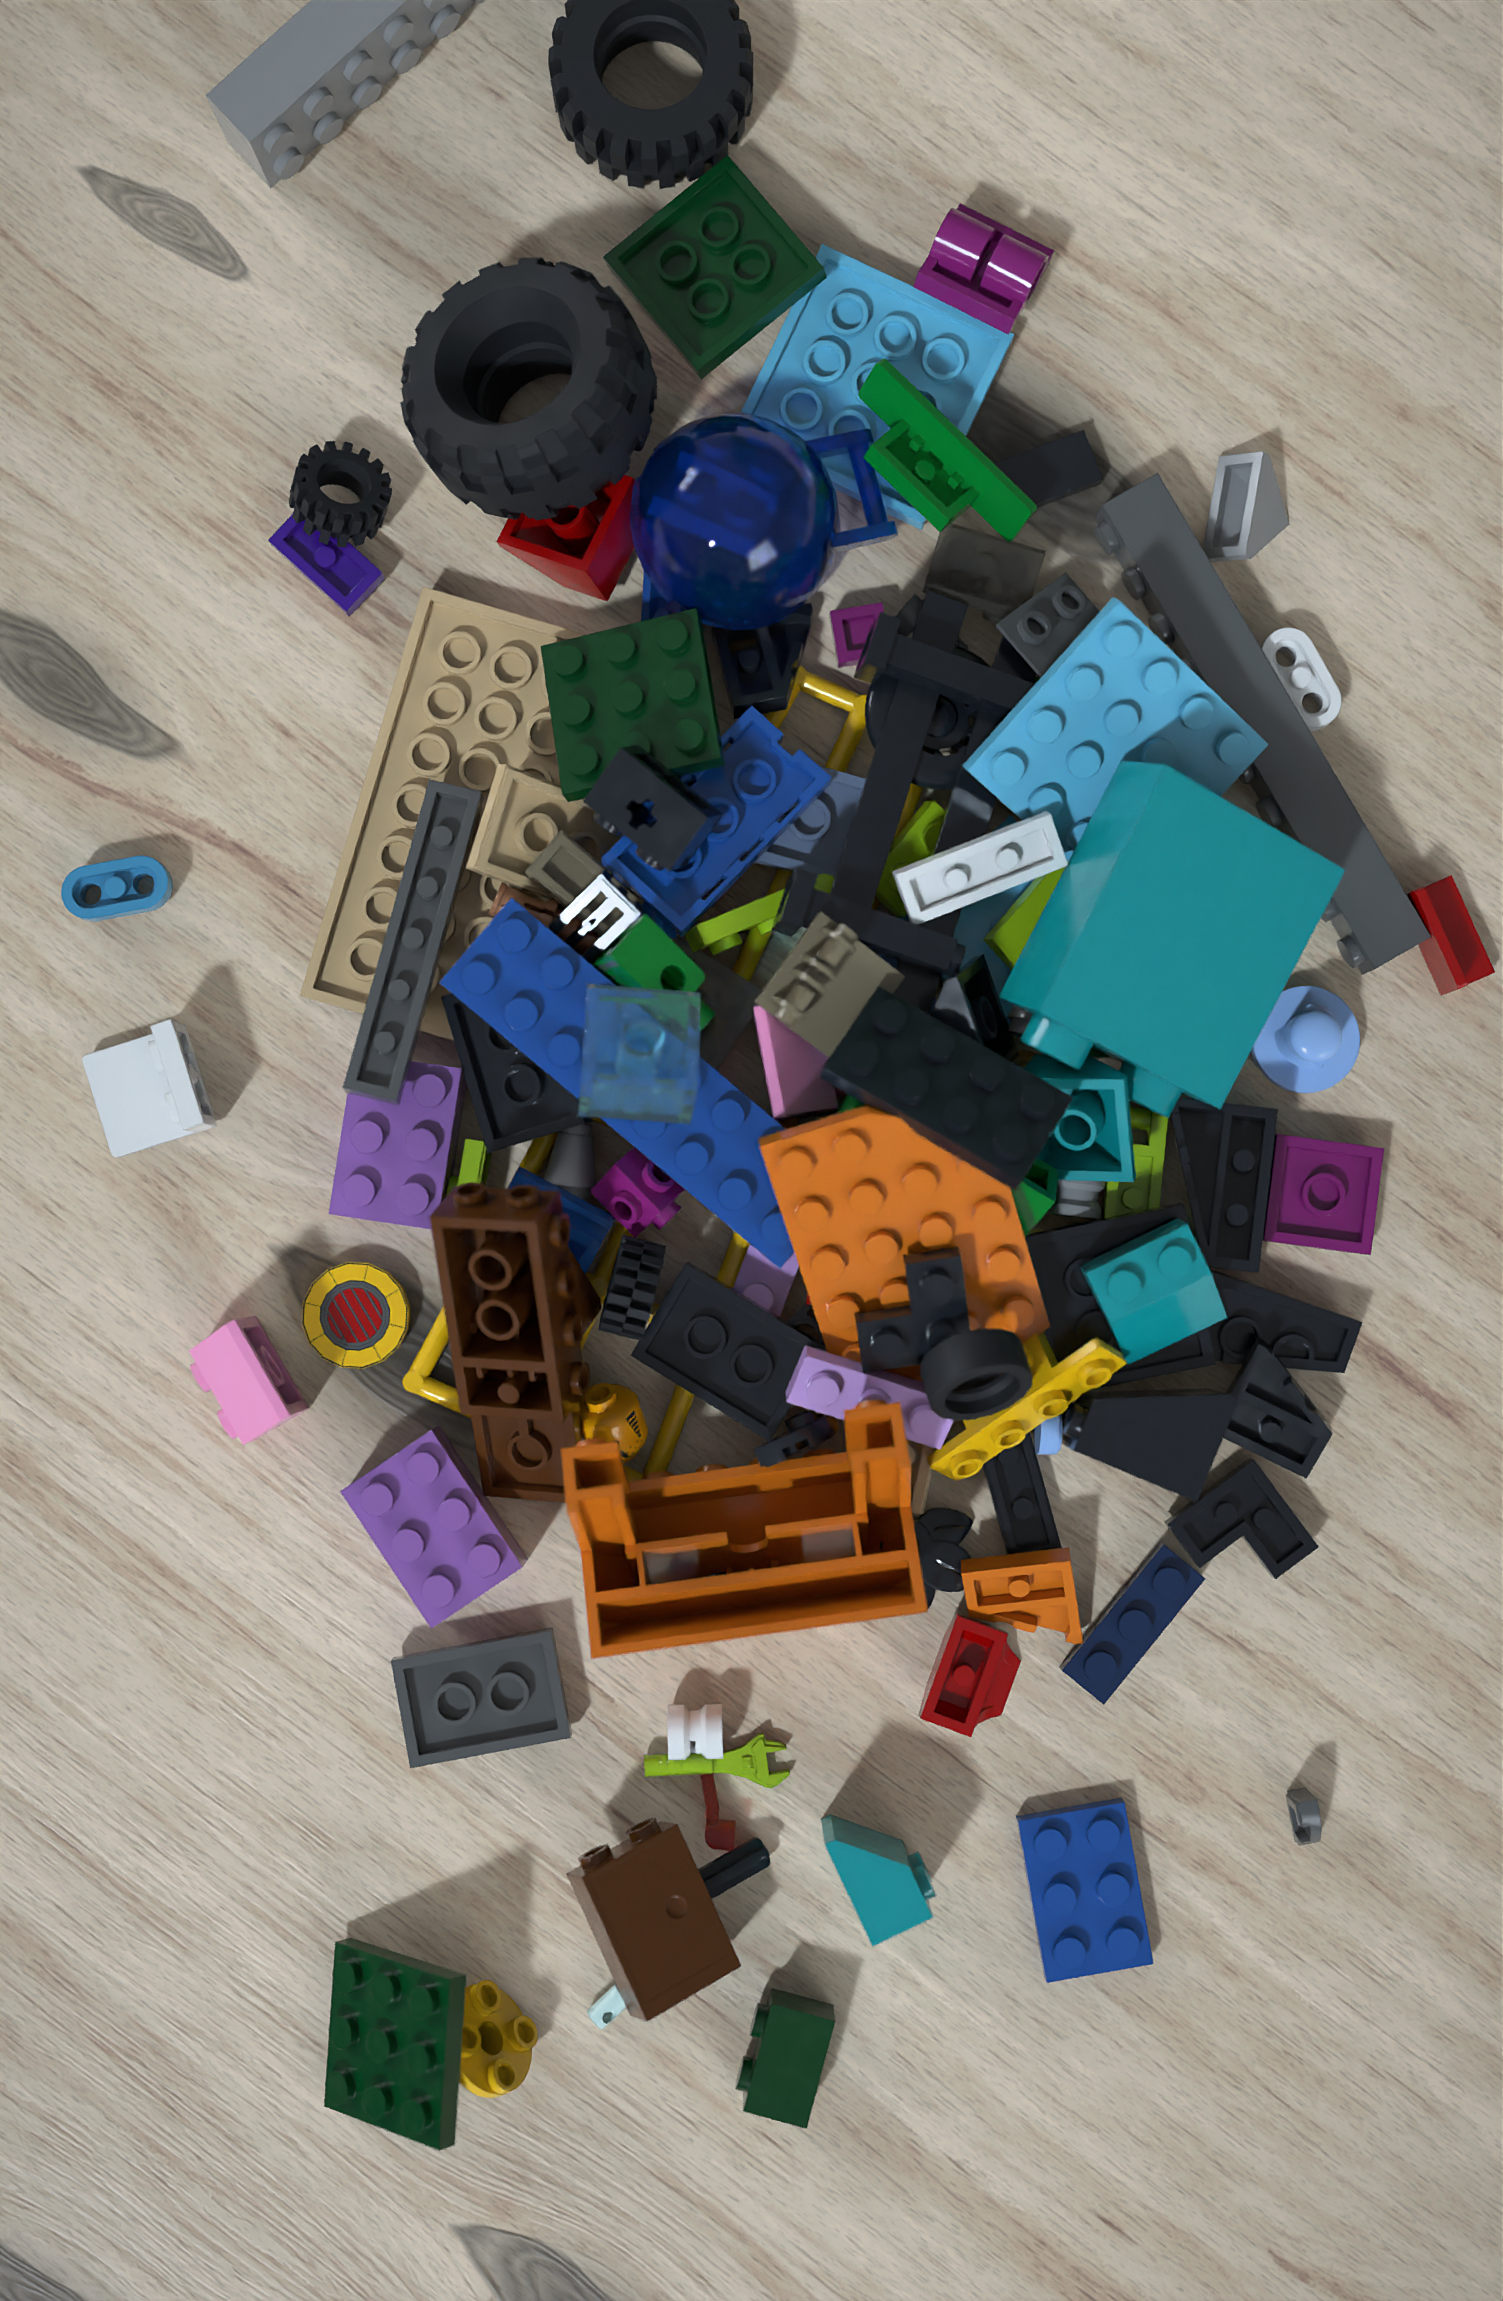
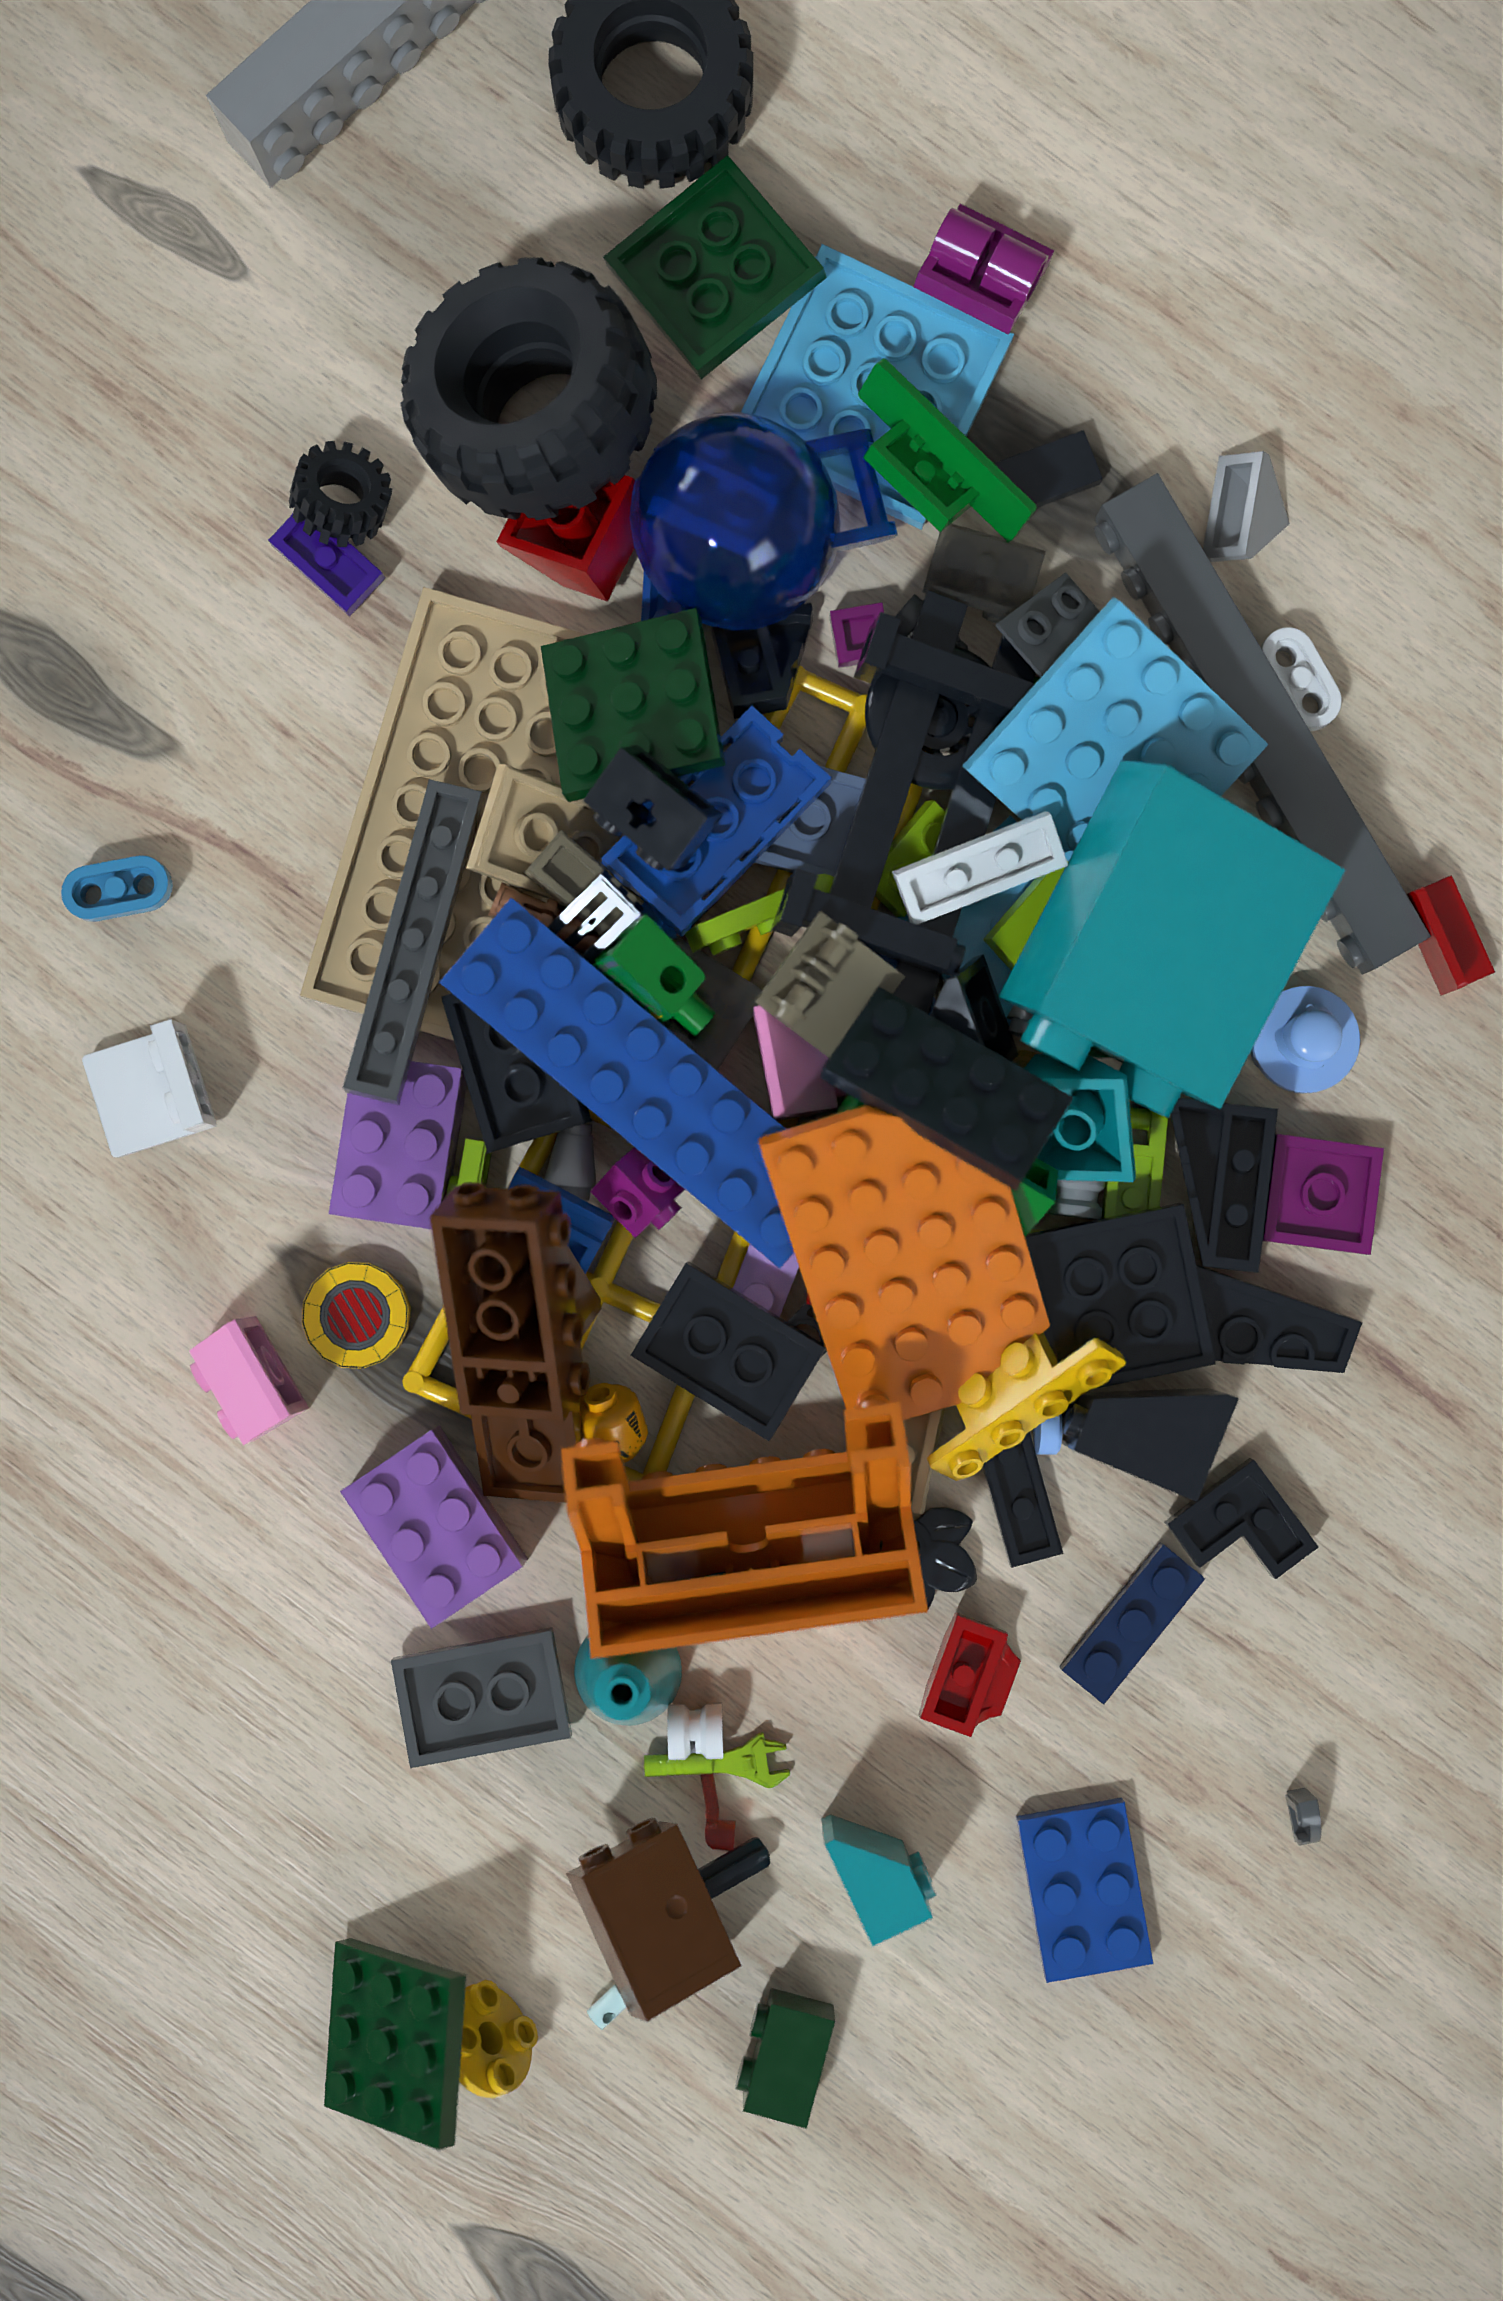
clear light blue slope [578,984,700,1124] -> none
black tyre [598,1235,666,1341] -> none
black plate [753,1409,840,1468] -> none
lavender plate [786,1346,954,1450] -> none
black plate [854,1247,970,1373] -> none
black tyre [920,1328,1033,1420] -> none
orange wing [961,1547,1083,1644] -> none
teal slope [1079,1218,1227,1365] -> none
black wing [1223,1337,1333,1479] -> none
none -> teal cone [574,1635,682,1726]

